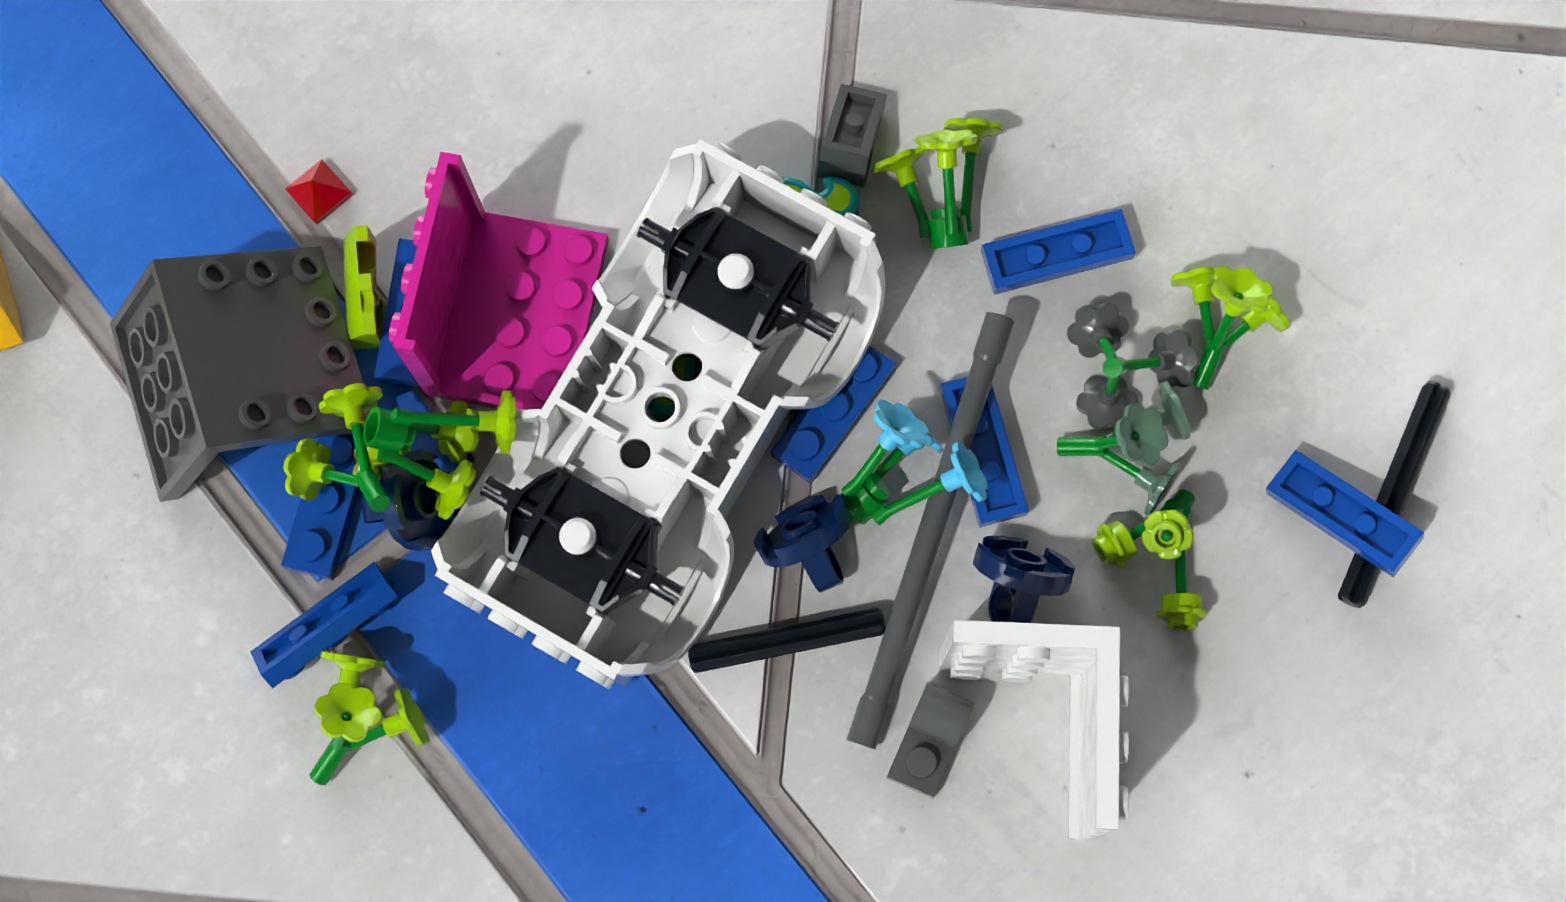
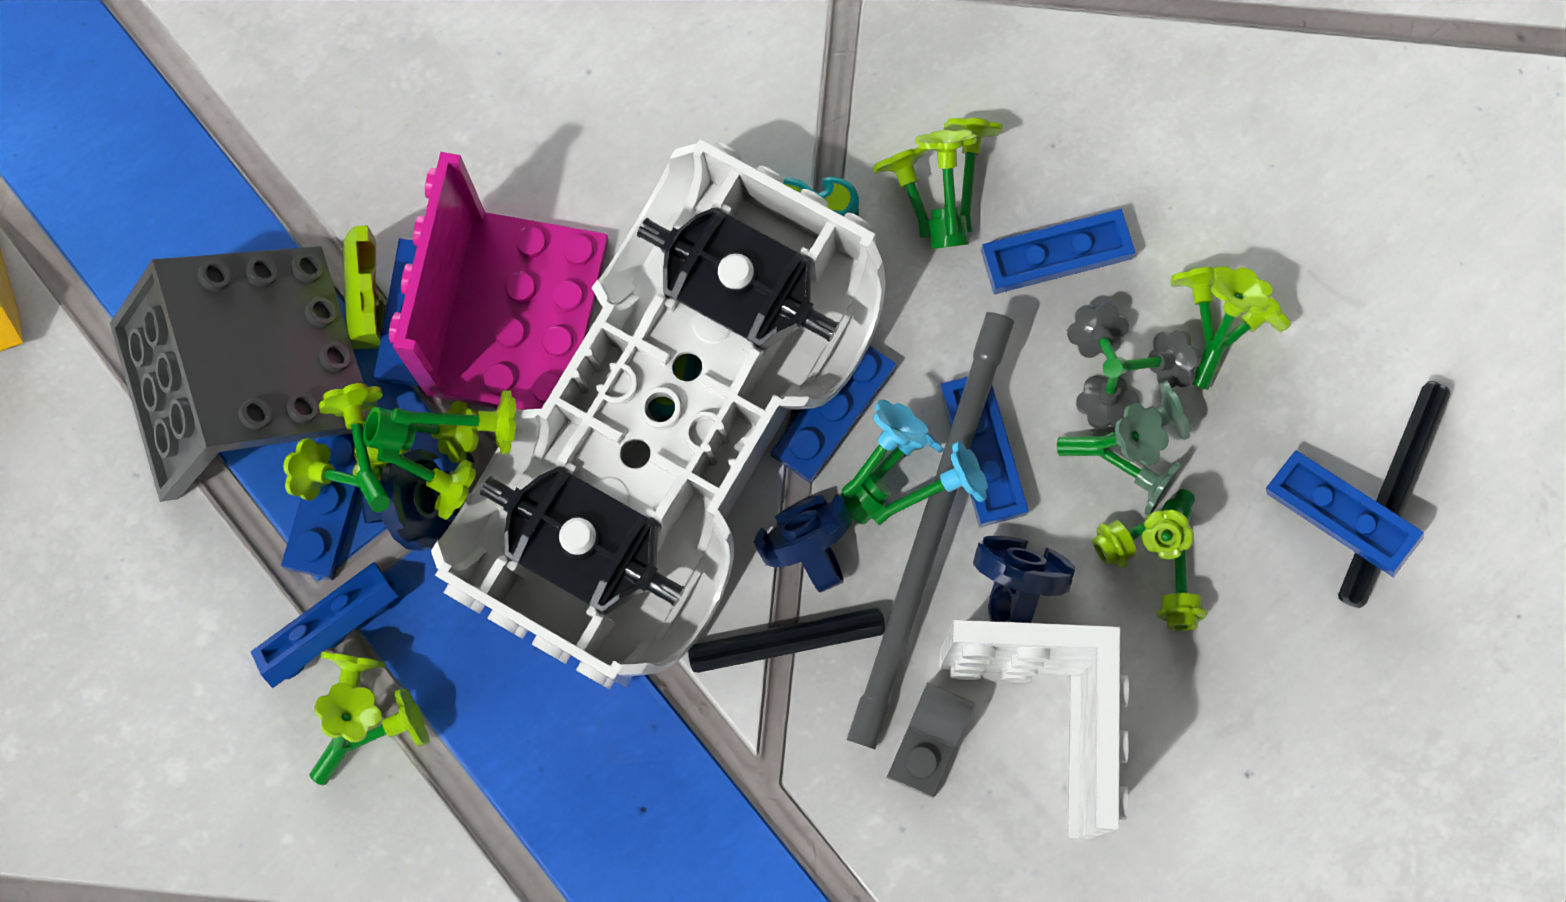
red slope [285,159,353,224] -> none
dark grey plate [817,84,887,188] -> none

